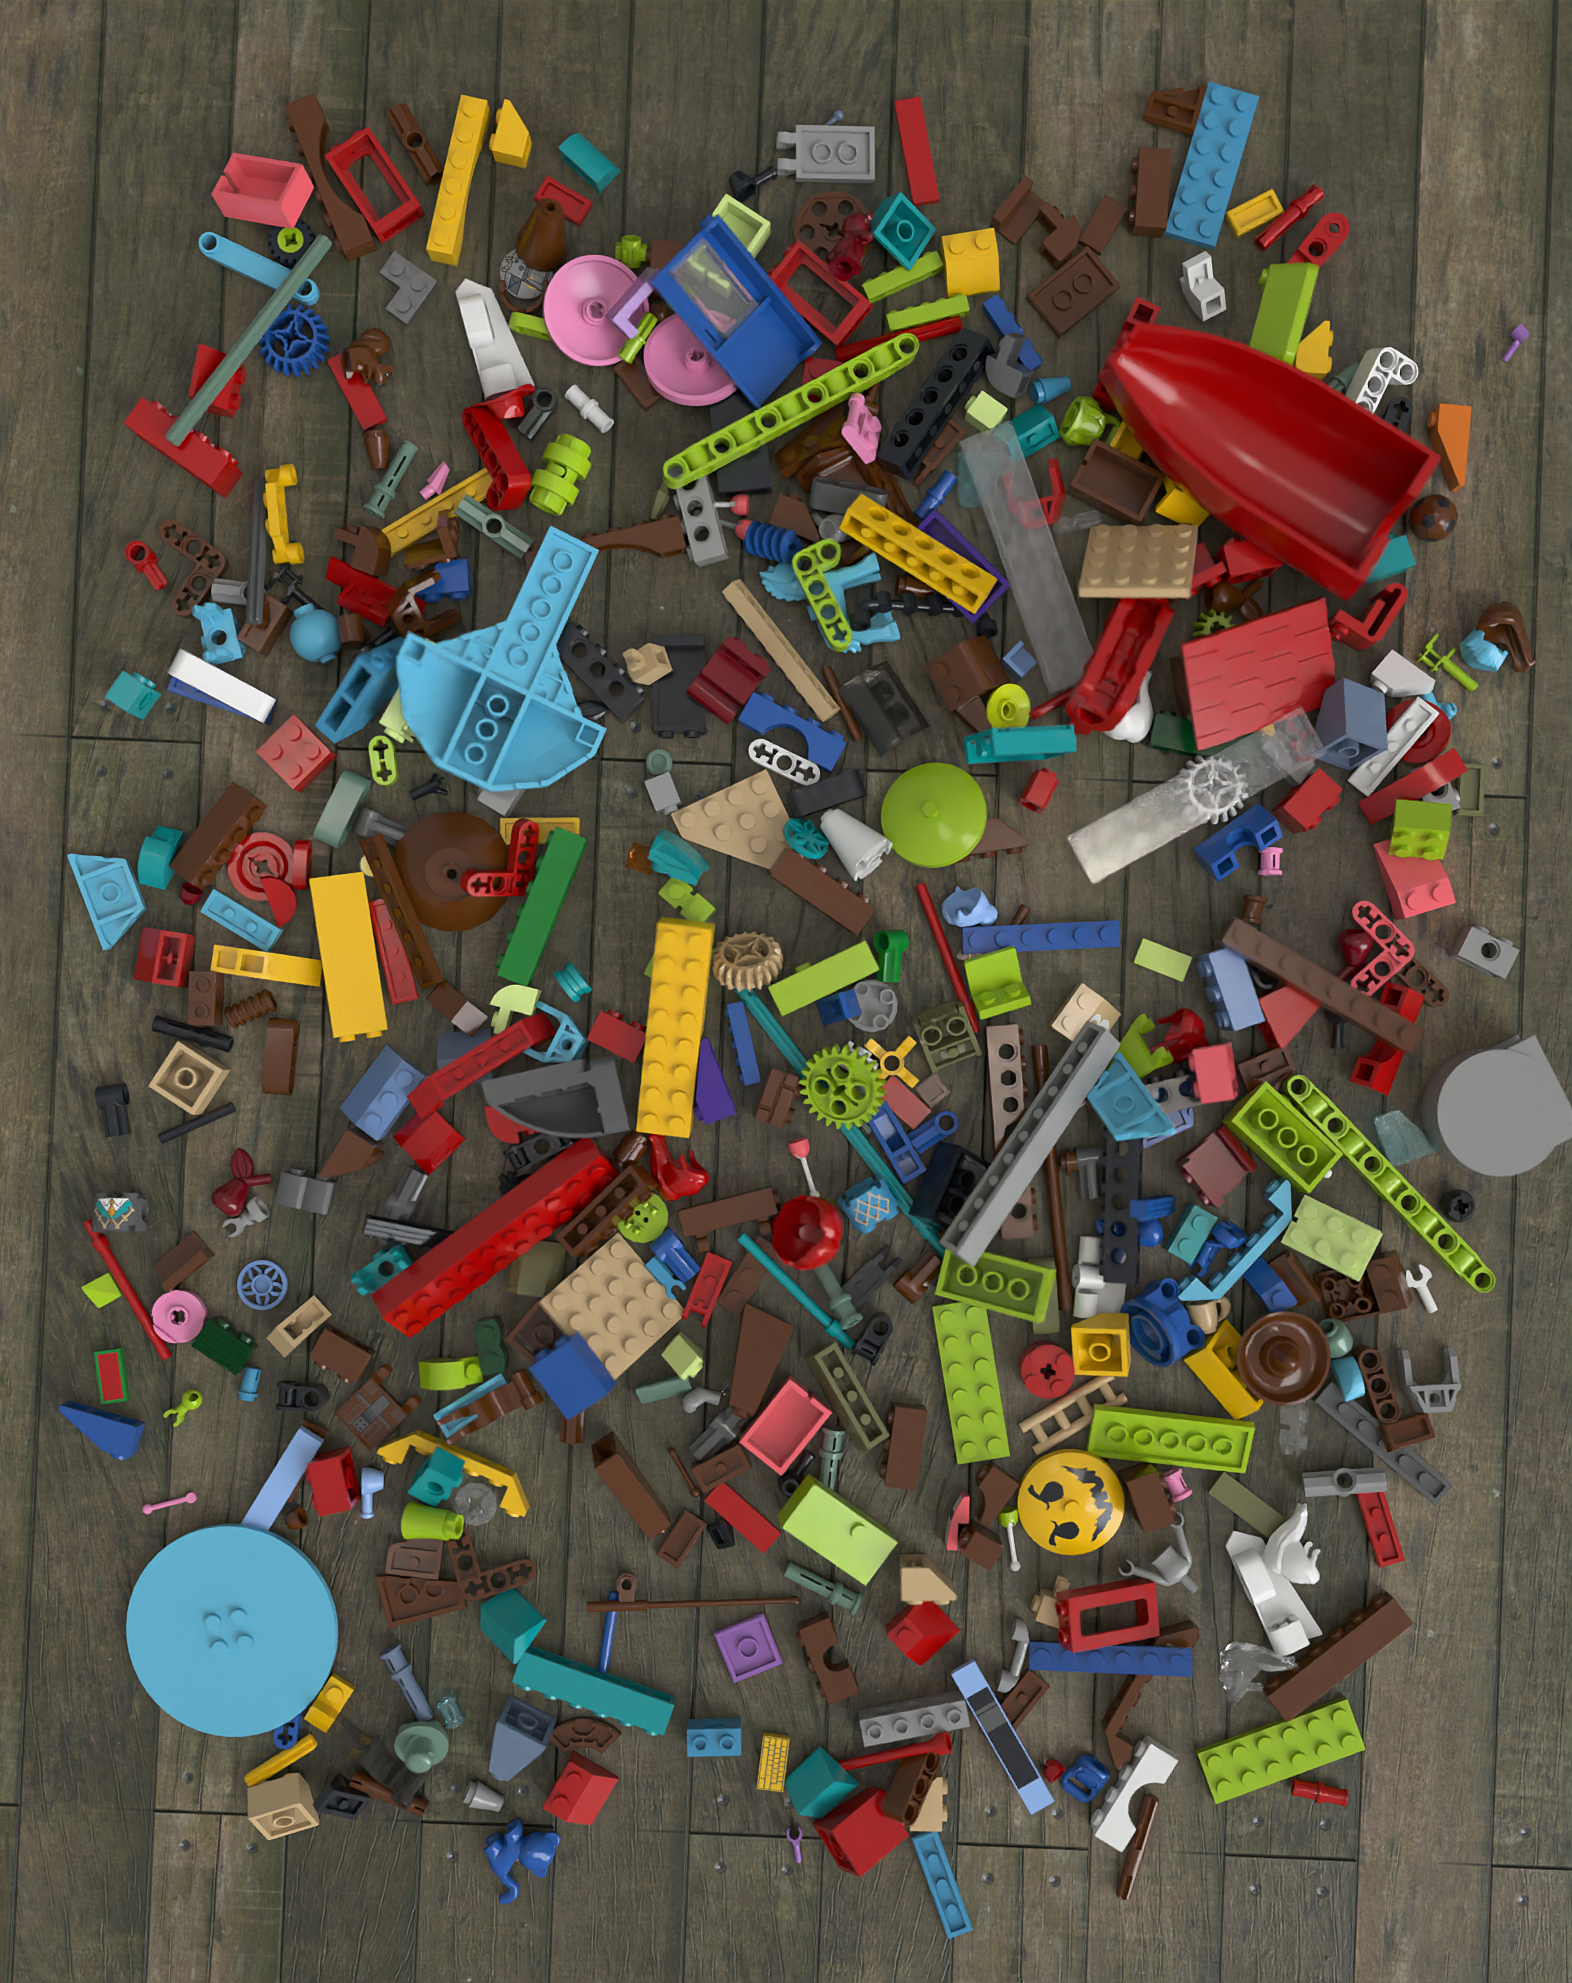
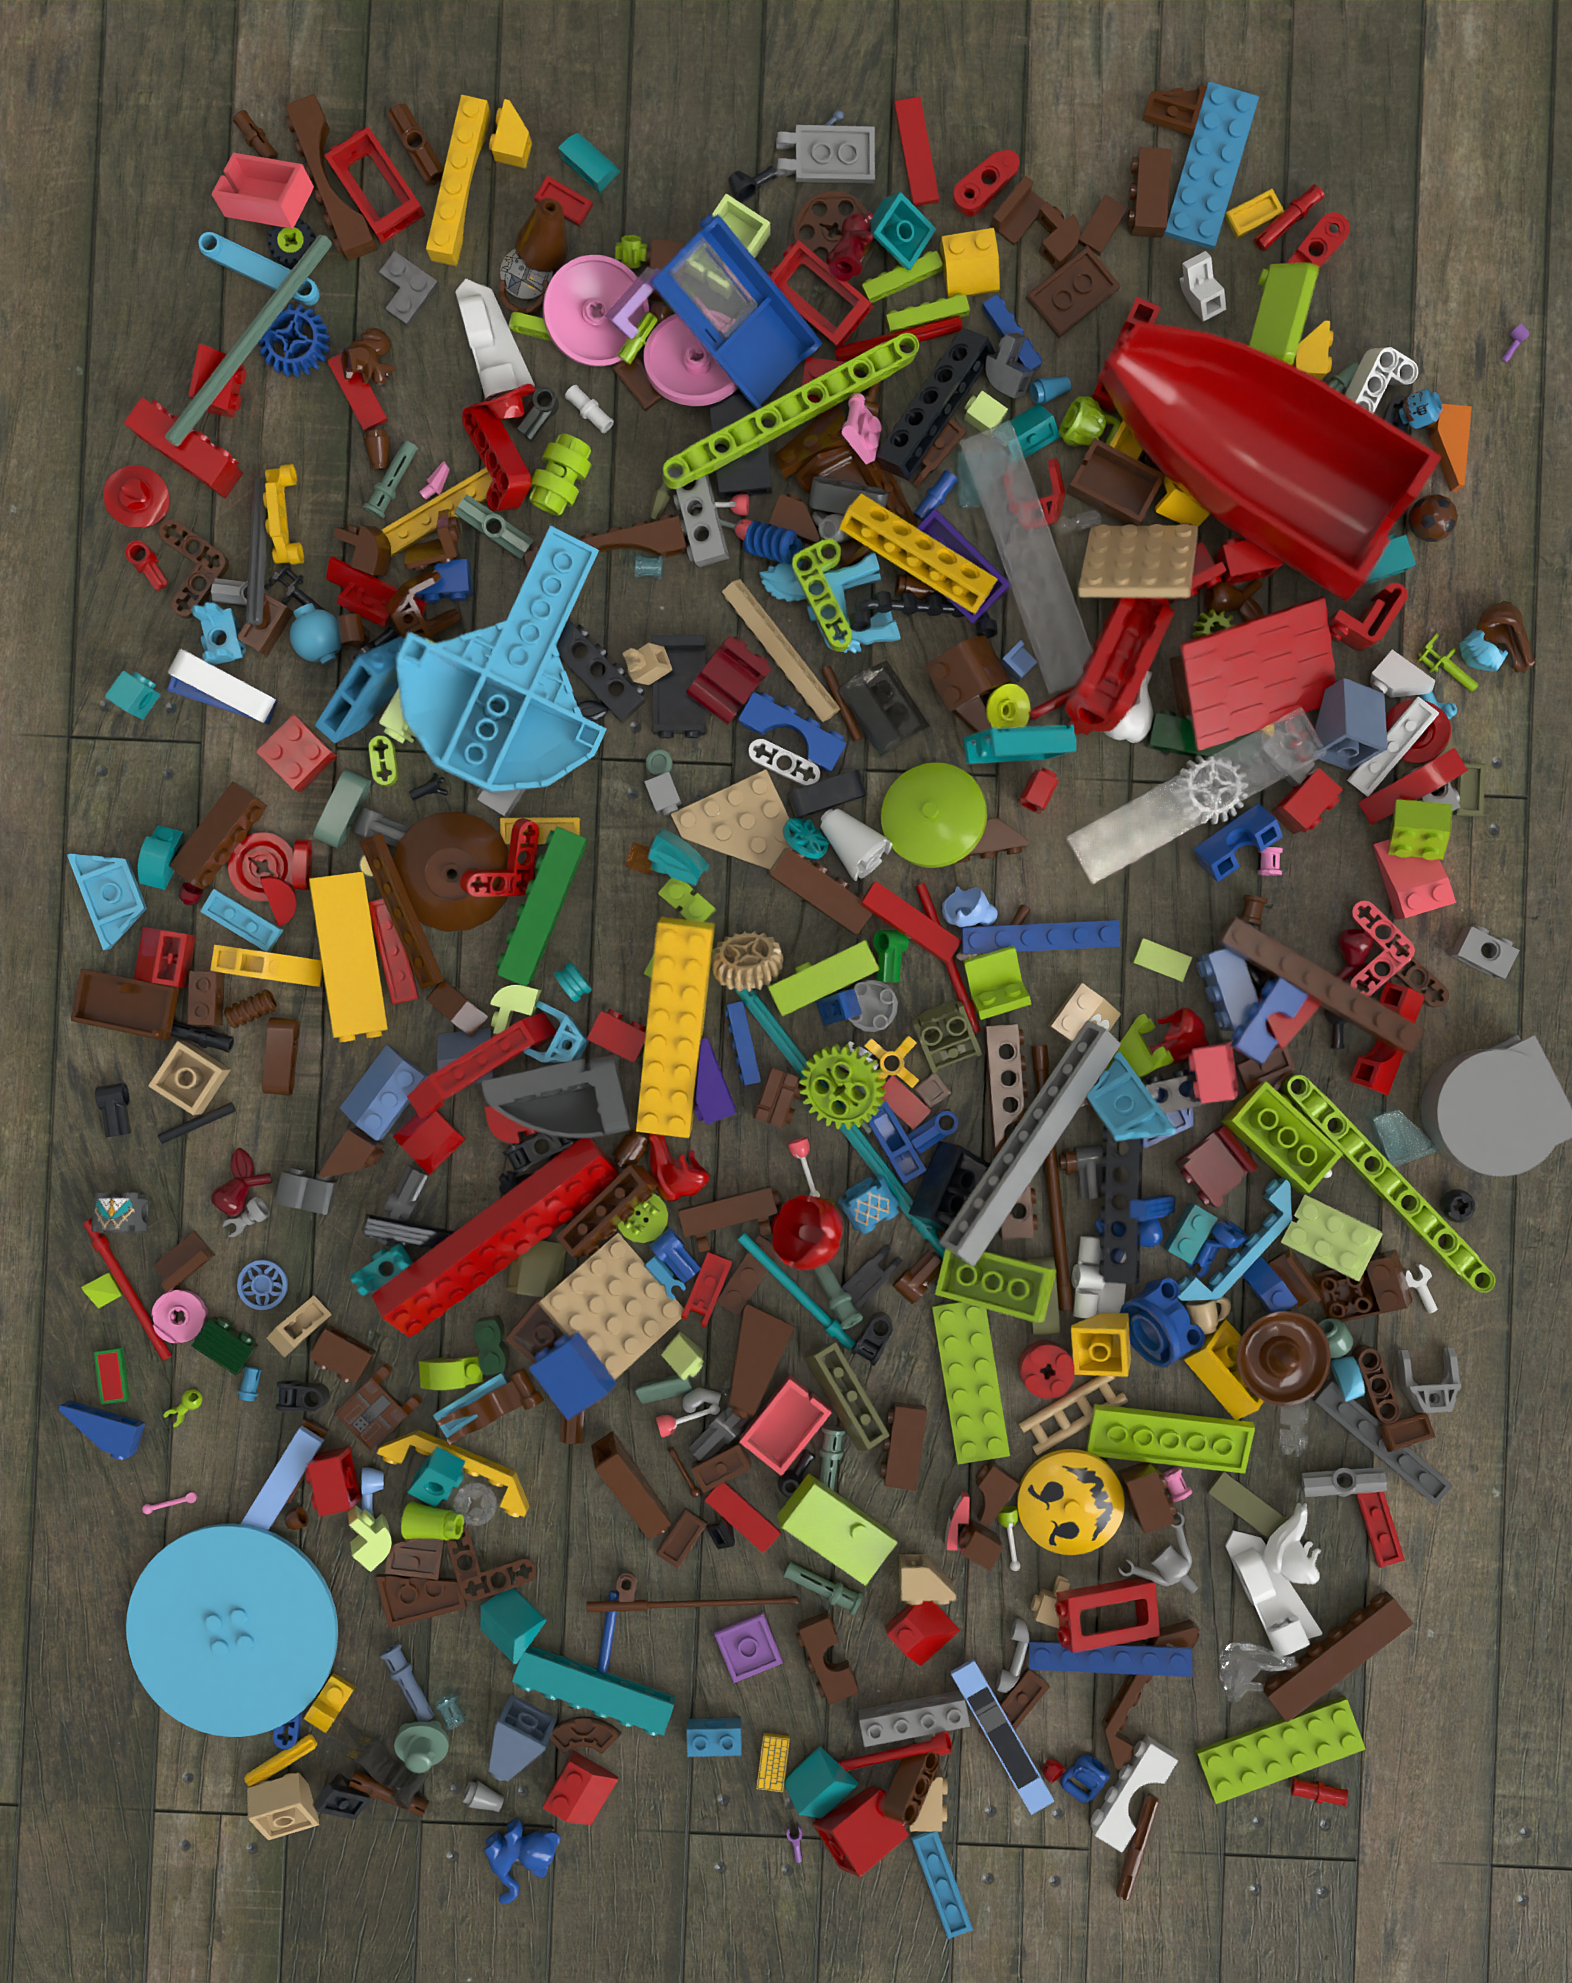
none -> reddish brown container [71,969,179,1041]
none -> red hat [103,465,170,528]
none -> reddish brown pin [233,110,278,160]
none -> yellowish green brick [348,1505,391,1572]
none -> clear light blue bush [635,554,663,580]
none -> hinge [656,1404,720,1438]
none -> red tile [860,881,961,964]
none -> red piece [952,150,1020,217]
none -> arch [1230,977,1308,1064]
none -> dark azure head [1399,389,1443,429]

